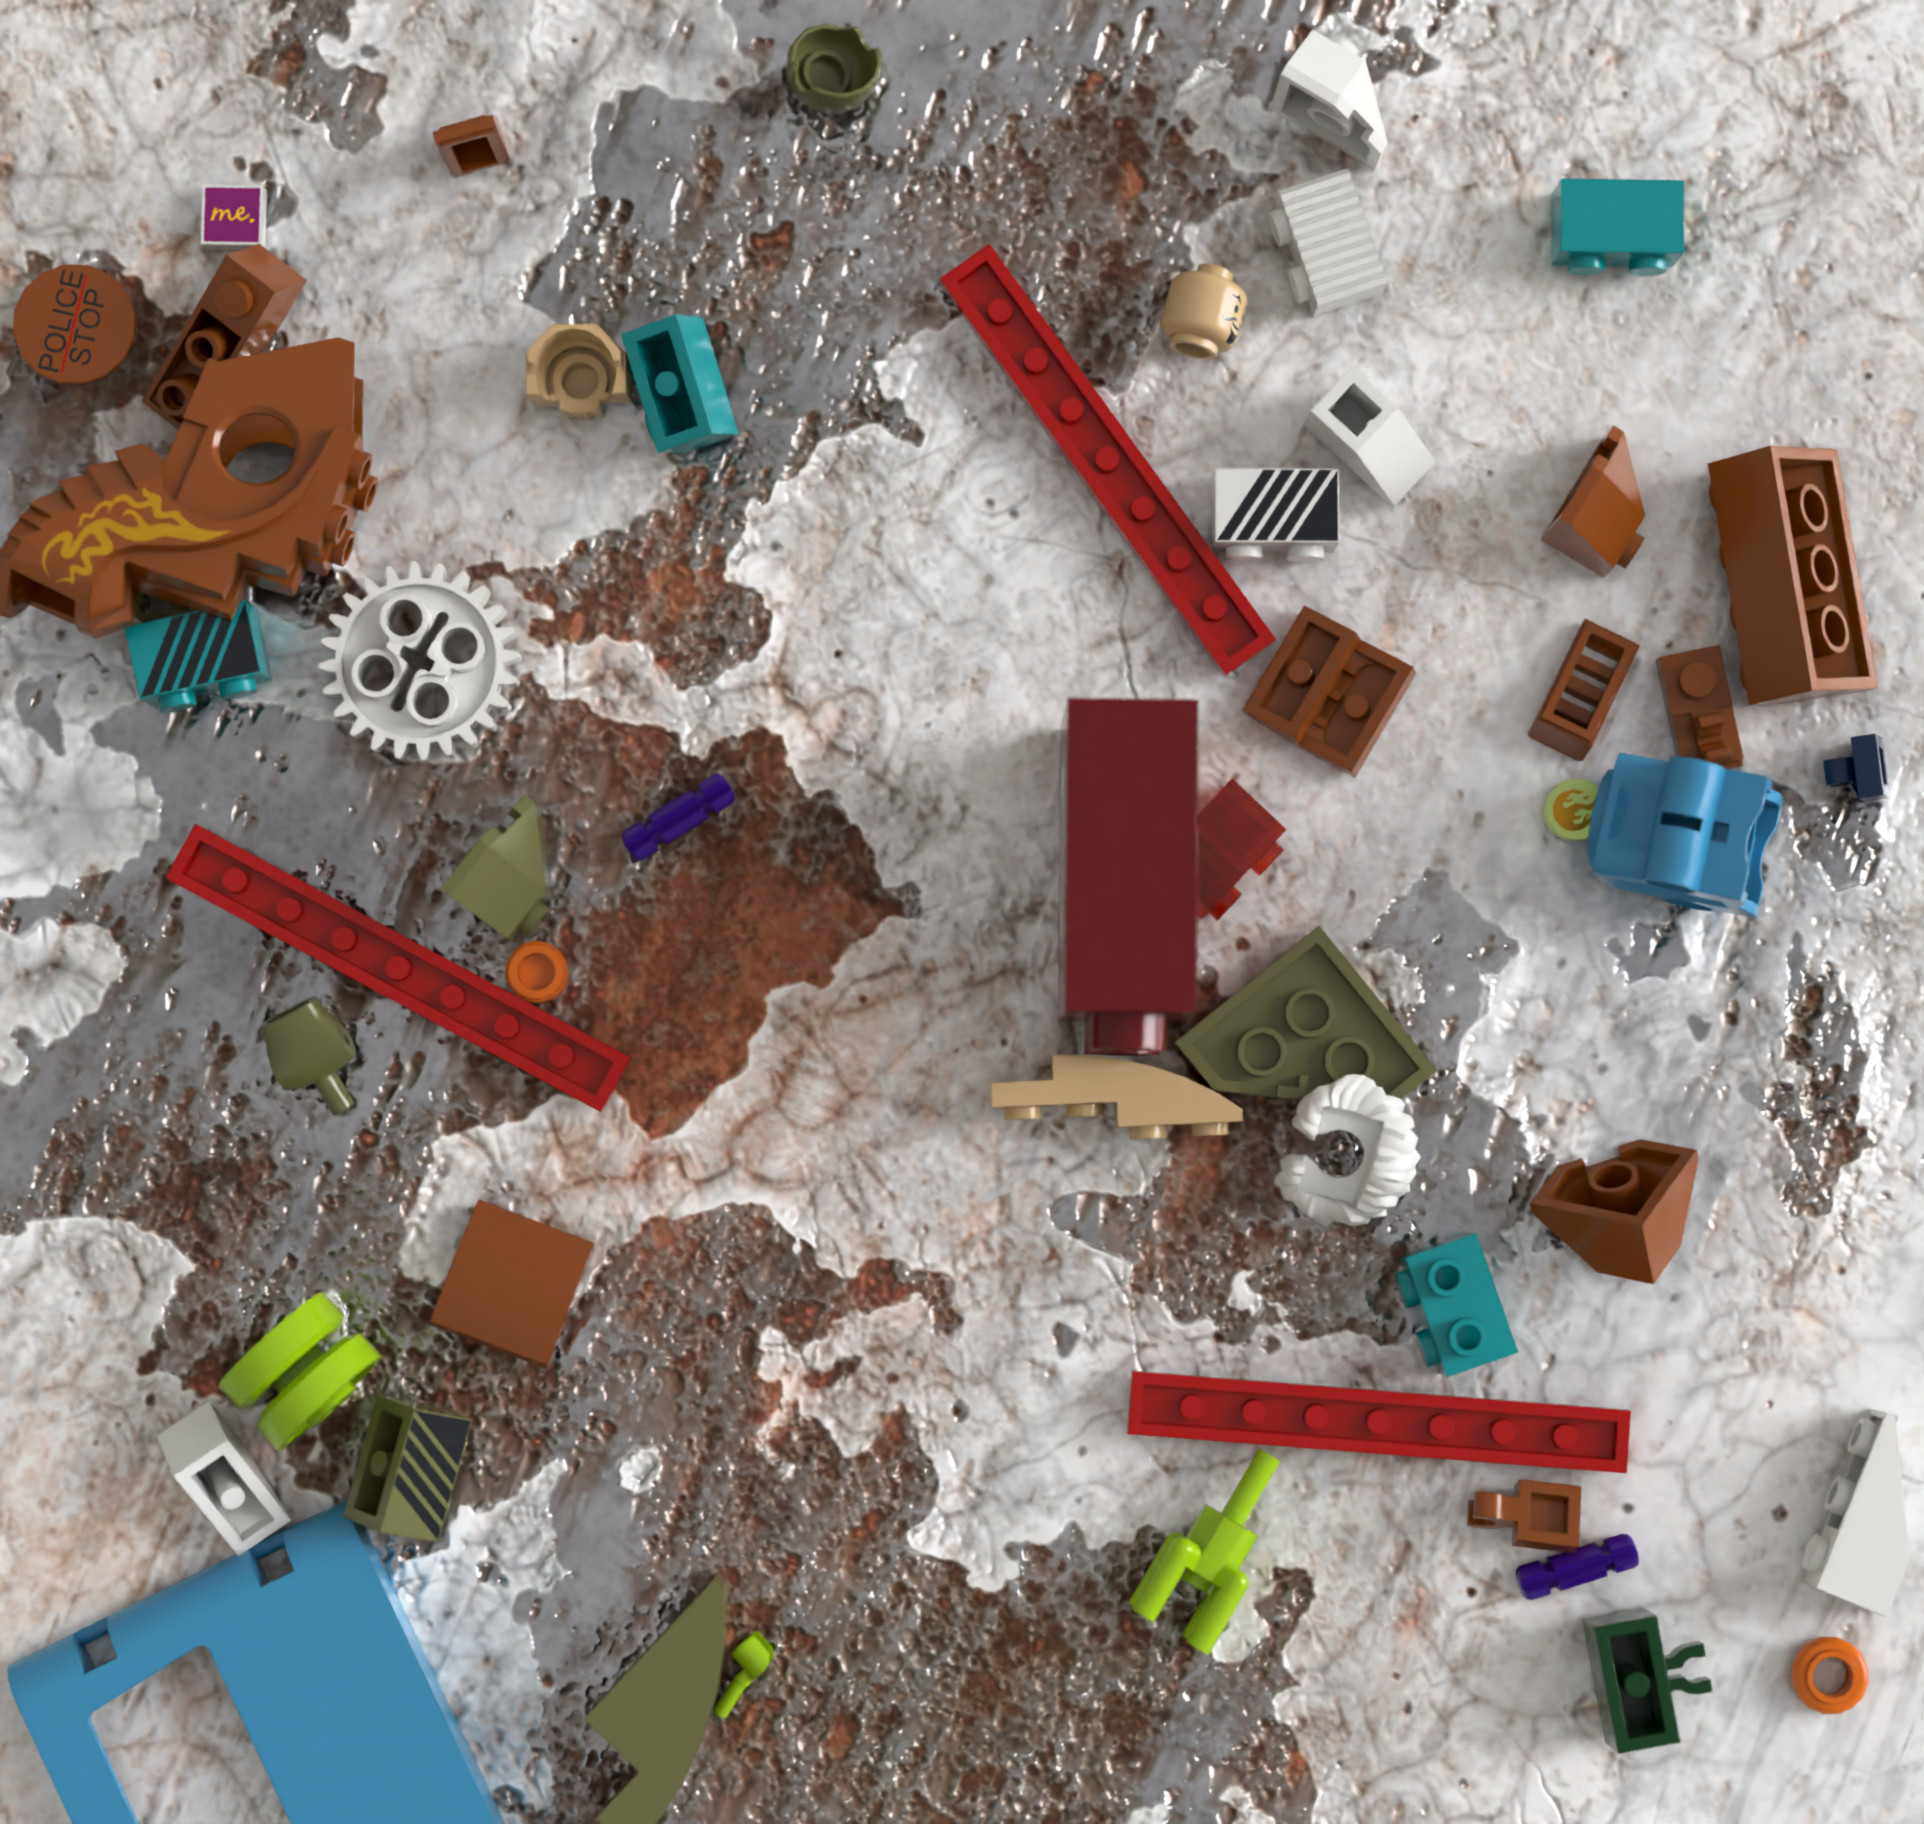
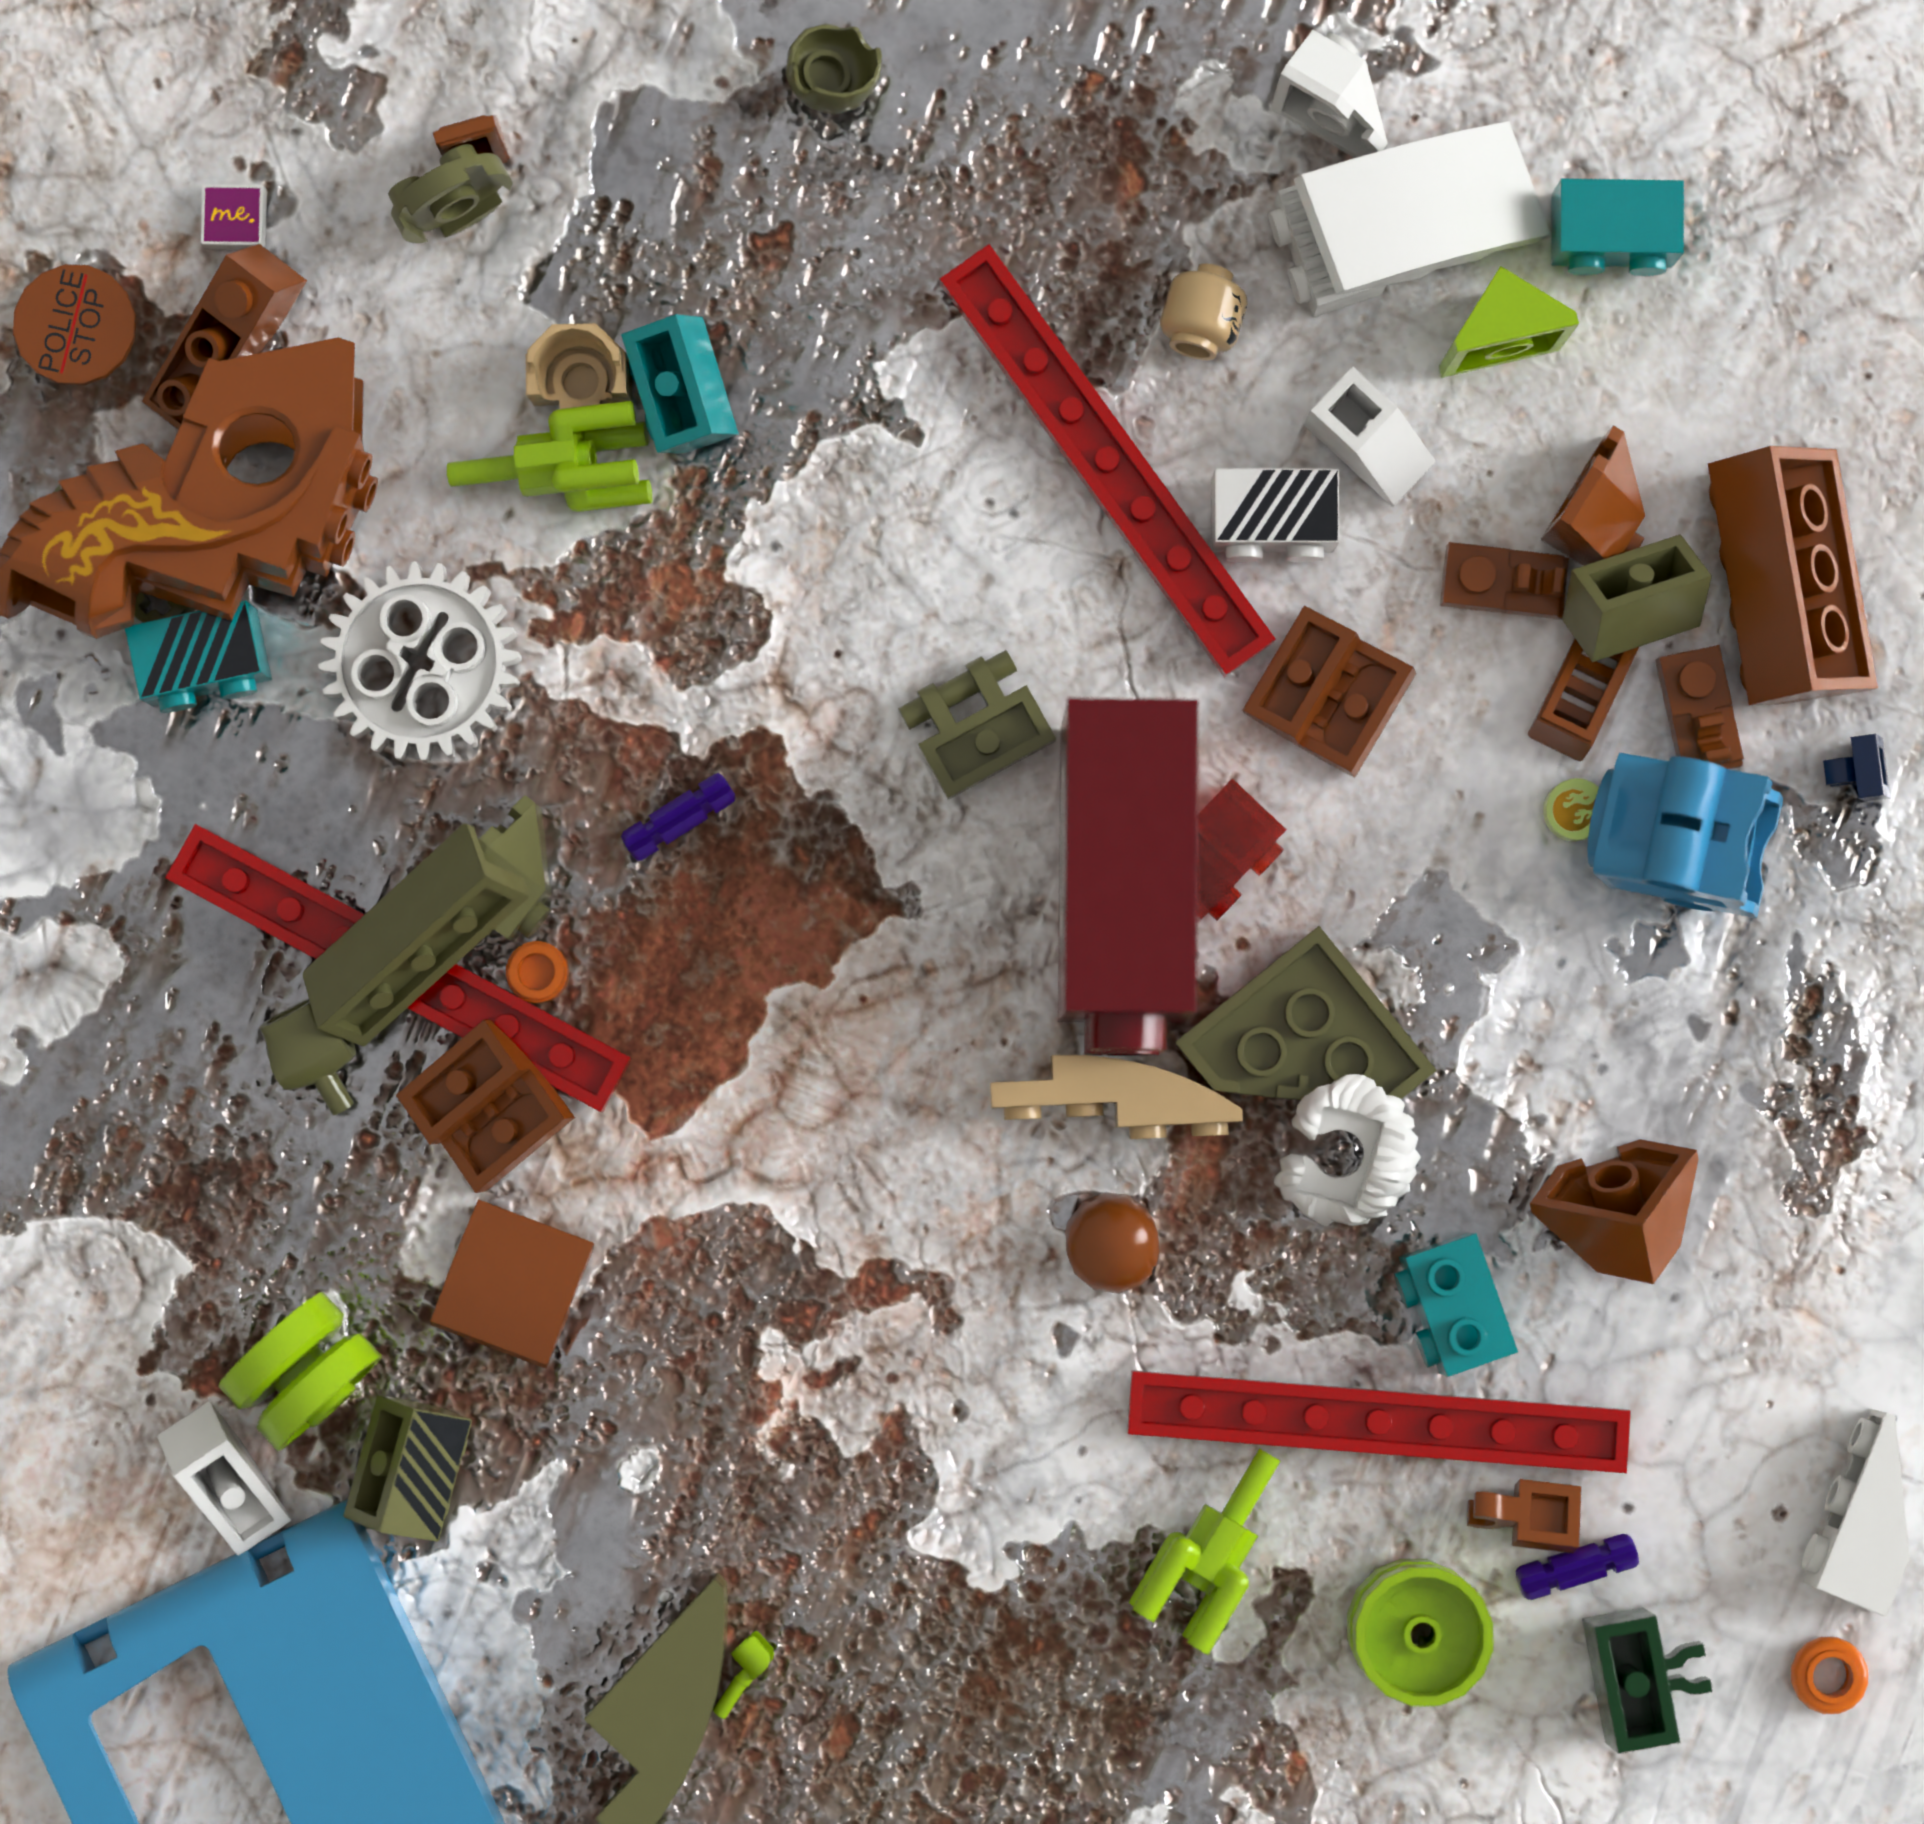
none -> olive panel [303,823,530,1047]
none -> olive plate [388,144,513,244]
none -> dark orange slope [396,1019,575,1193]
none -> lime plant [447,401,652,512]
none -> olive plate [898,650,1056,800]
none -> dark orange hair [1065,1192,1160,1294]
none -> white slope [1294,121,1551,295]
none -> lime wheel [1347,1559,1494,1706]
none -> lime slope [1439,266,1579,378]
none -> dark orange plate [1440,542,1569,620]
none -> olive brick [1562,534,1712,662]

